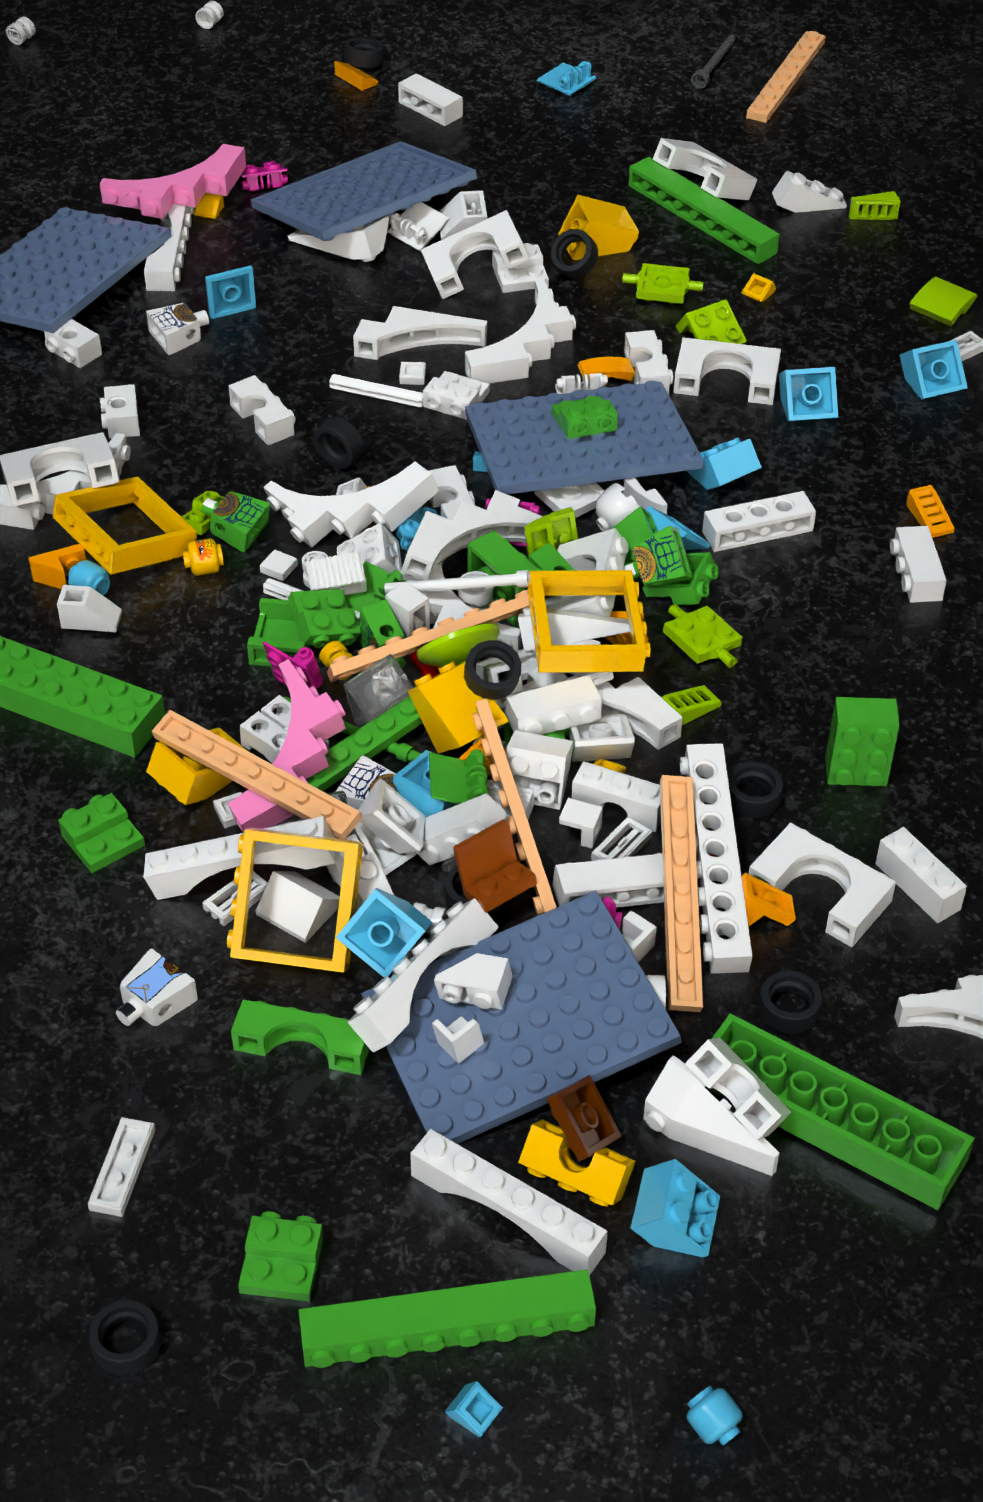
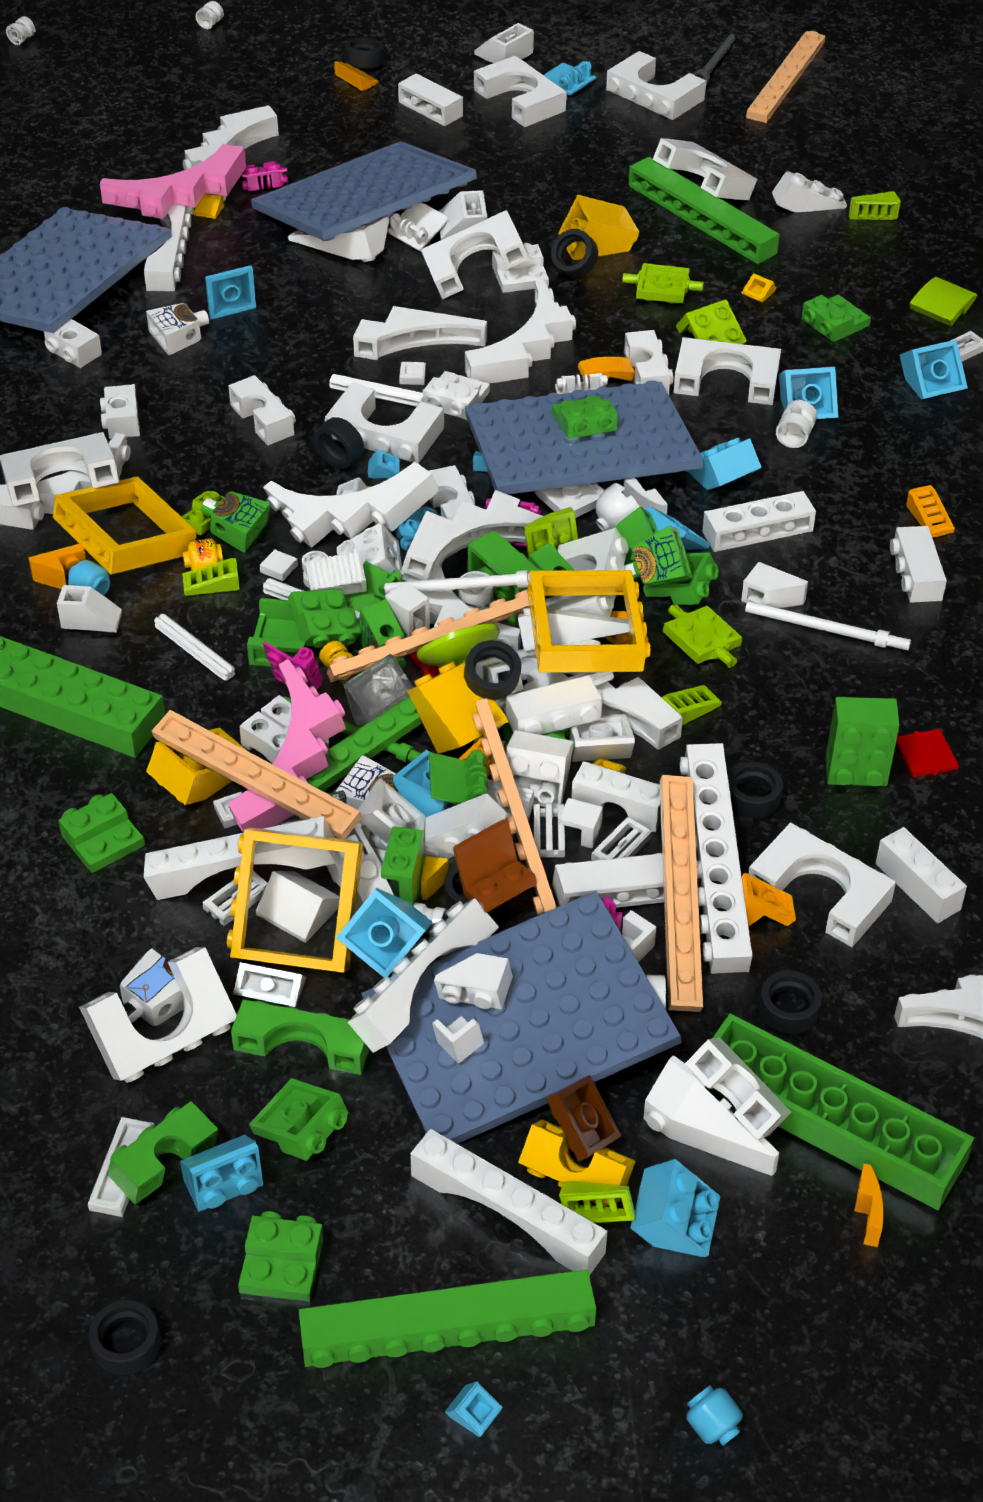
none -> white arch [79,947,237,1083]
none -> bright green arch [108,1101,218,1204]
none -> white axle [154,614,235,681]
none -> medium azure slope [180,1135,263,1212]
none -> lime slope [182,558,240,596]
none -> white arch [183,105,278,201]
none -> white slope [233,962,306,1007]
none -> bright green plate [249,1078,349,1161]
none -> white arch [325,382,444,464]
none -> medium azure slope [368,449,400,479]
none -> bright green panel [381,826,424,906]
none -> yellow slope [420,856,449,900]
none -> white slope [474,23,534,63]
none -> white arch [474,56,567,127]
none -> white tile [534,804,565,857]
none -> lime slope [559,1181,636,1223]
none -> white arch [606,51,706,120]
none -> white slope [741,562,808,609]
none -> white bar [745,601,911,651]
none -> white wheel [776,400,817,448]
none -> bright green plate [802,294,871,342]
none -> light orange slope [854,1164,883,1247]
none -> red piece [896,729,959,778]

